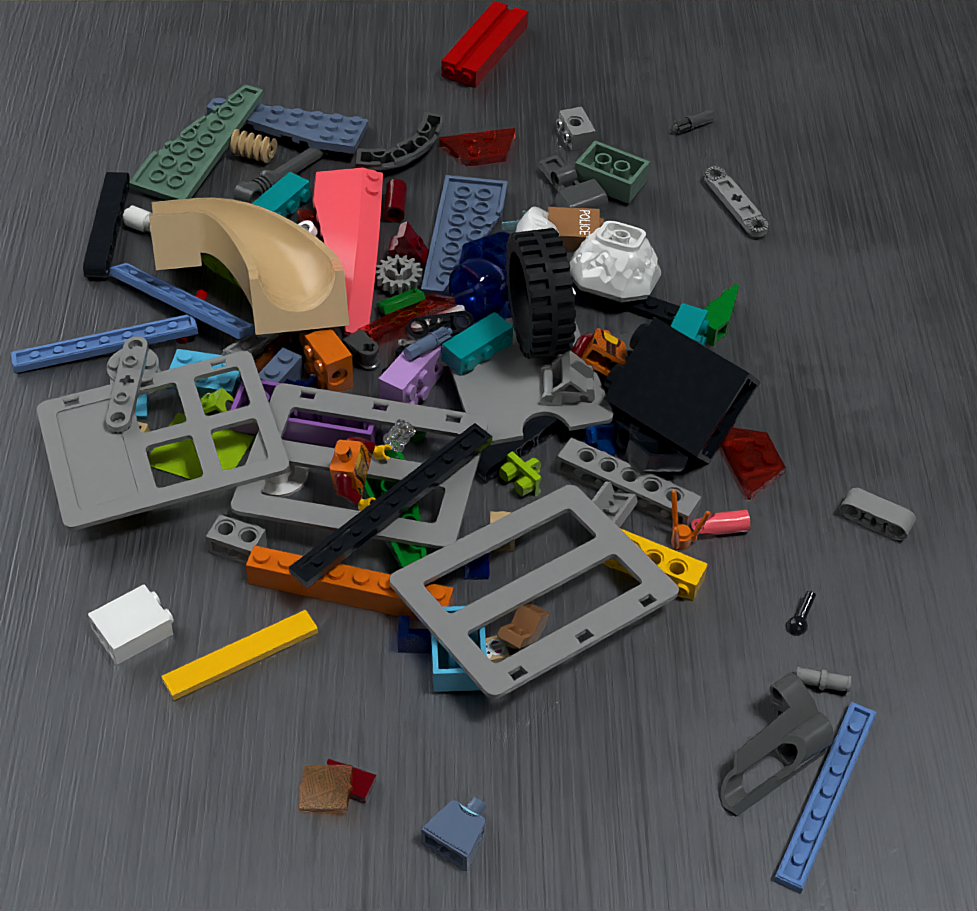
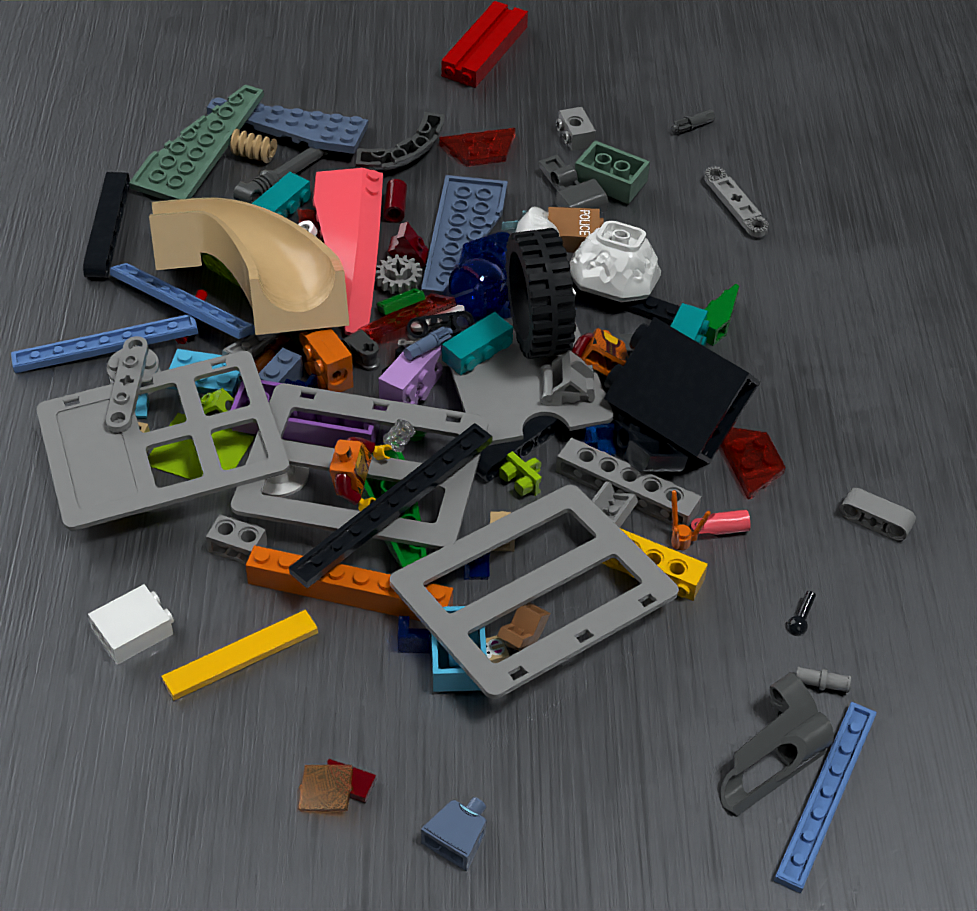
white brick [123,205,152,233] -> none

